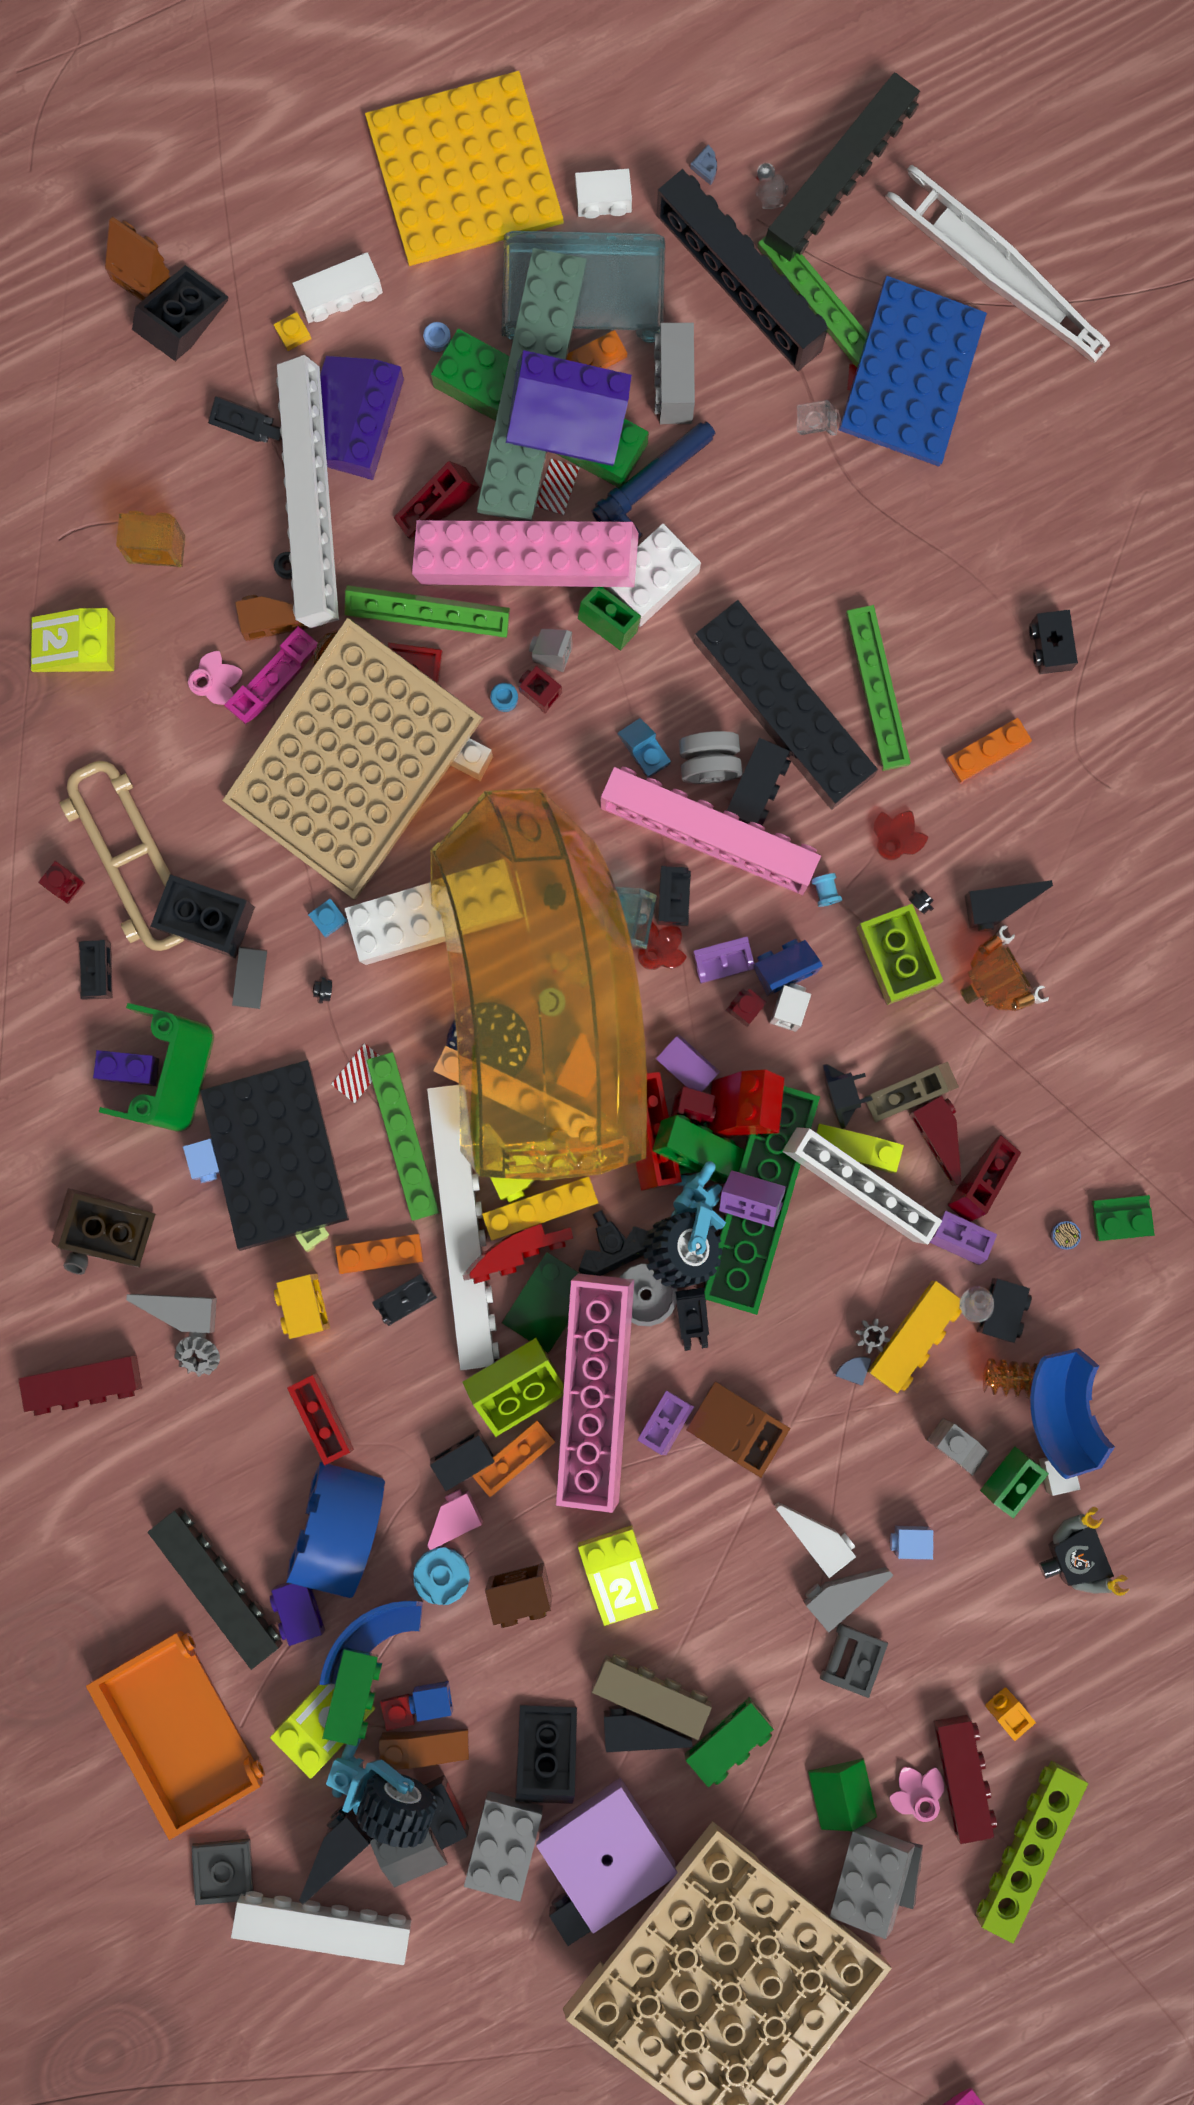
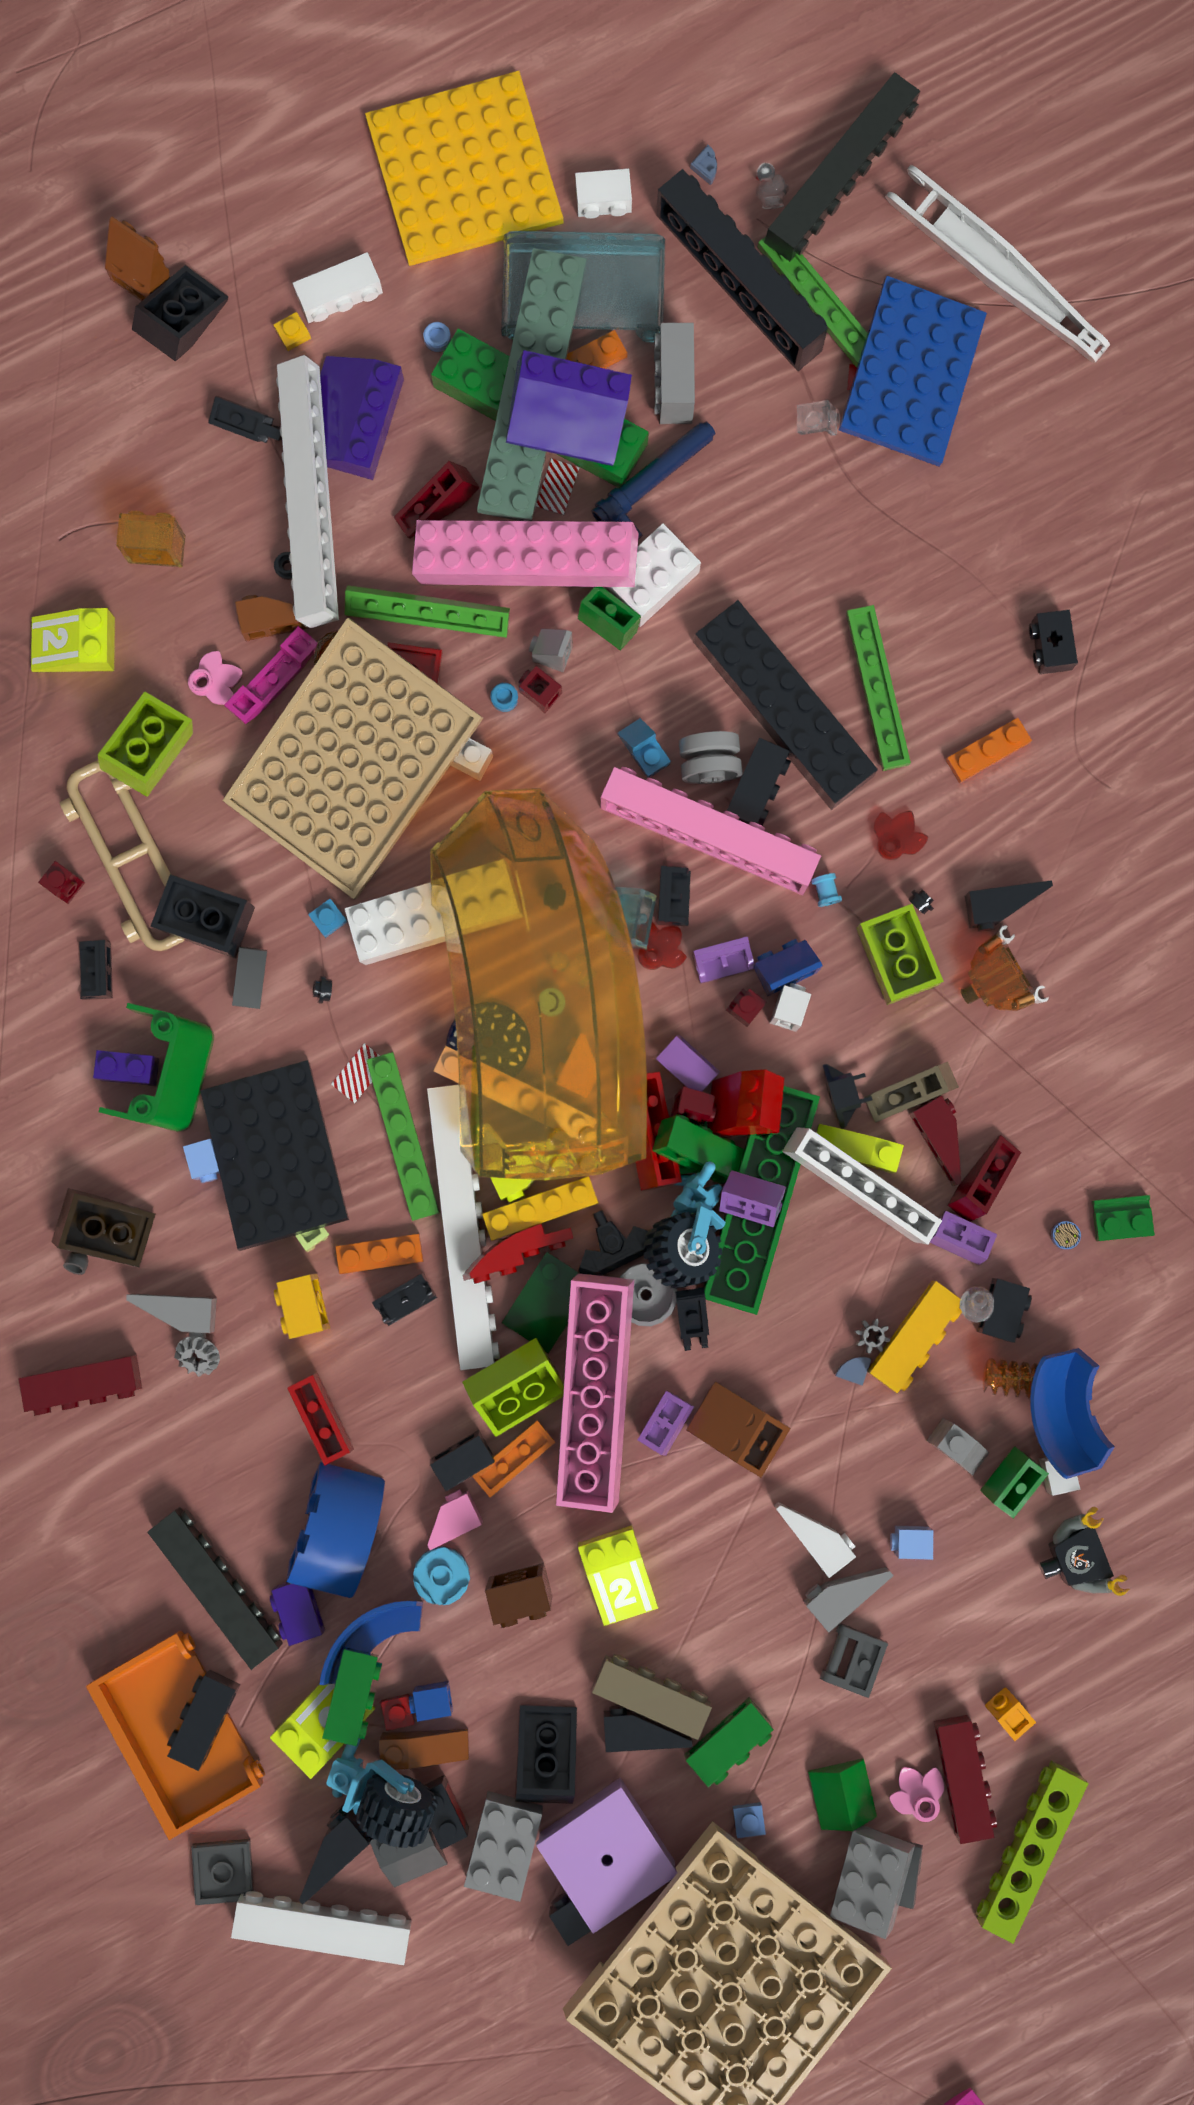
none -> lime brick [98,691,193,797]
none -> black brick [167,1670,241,1771]
none -> medium blue plate [733,1802,766,1838]

